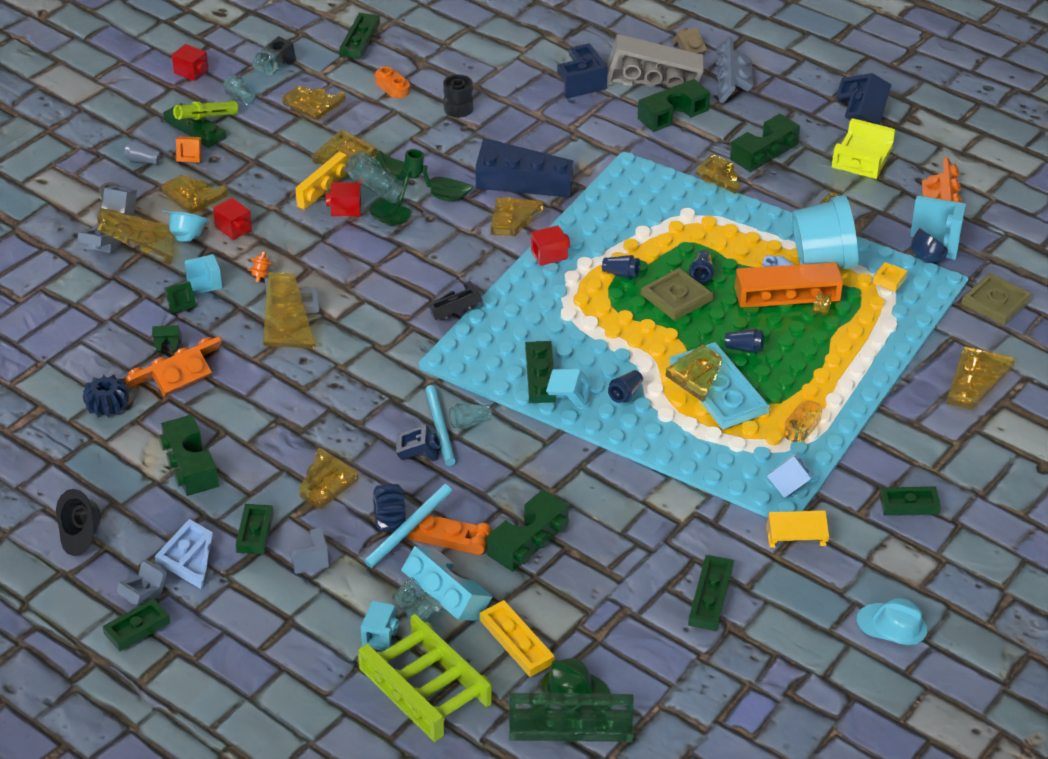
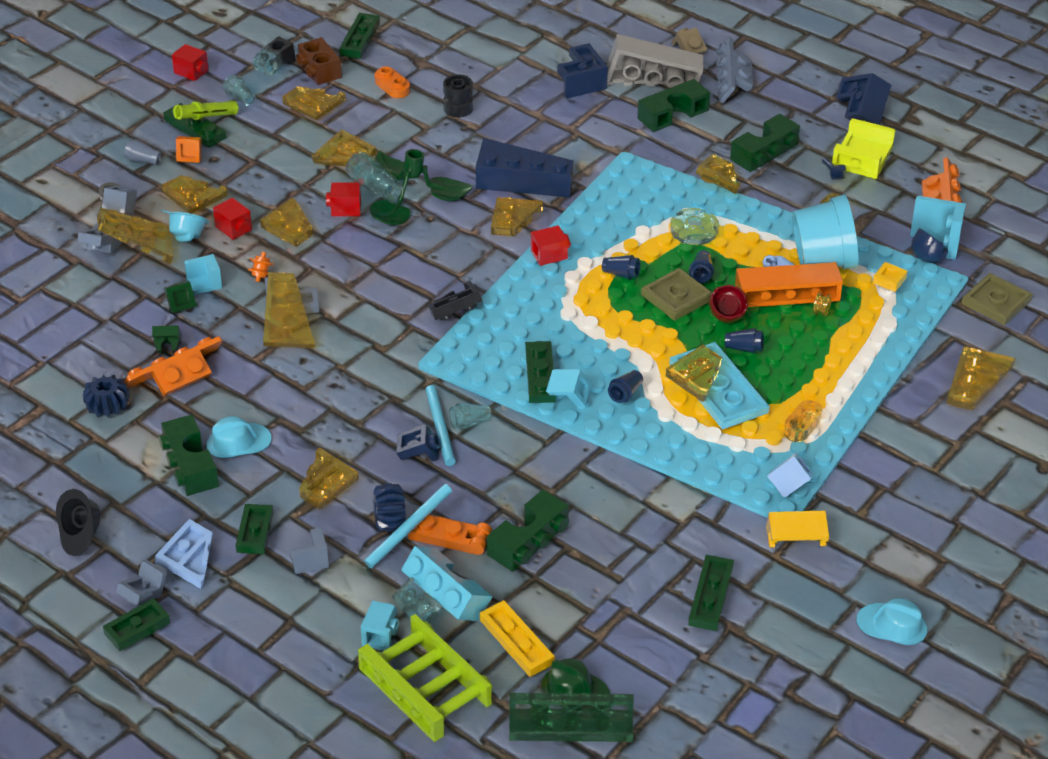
yellow plate [295,151,348,210] -> none
dark green plate [879,486,941,515] -> none
none -> medium azure piece [207,416,271,458]
none -> clear yellow wing [260,198,313,247]
none -> reddish brown brick [296,37,342,85]
none -> clear light blue tile [670,208,719,245]
none -> dark red hair [709,284,748,323]
none -> dark blue hand [822,158,846,179]

